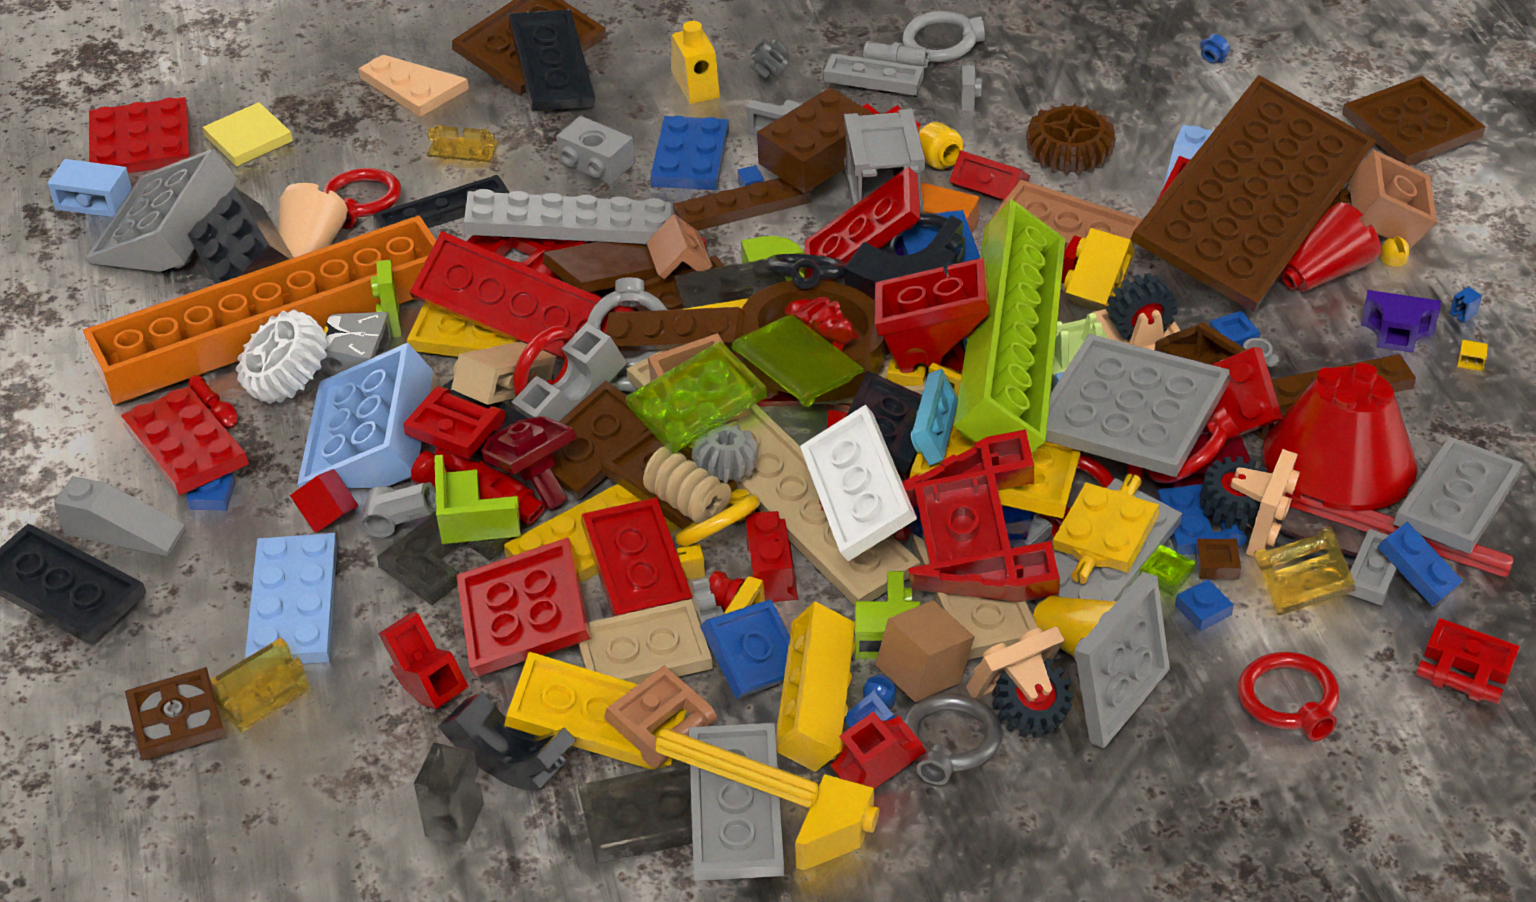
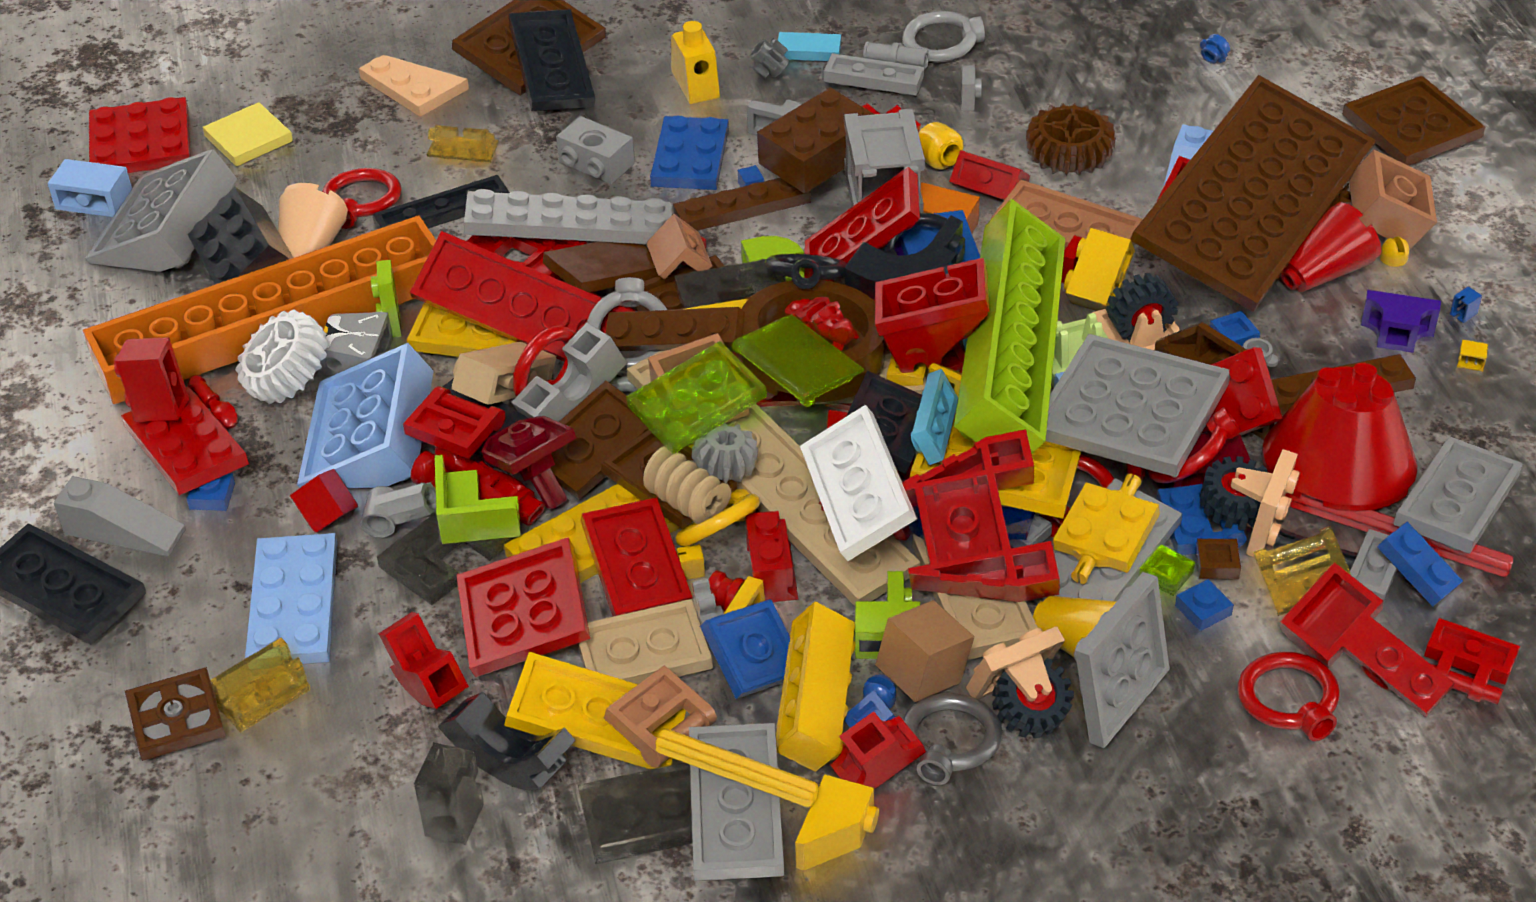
none -> red brick [114,337,189,422]
none -> medium azure tile [778,32,841,61]
none -> red plate [1280,562,1454,718]

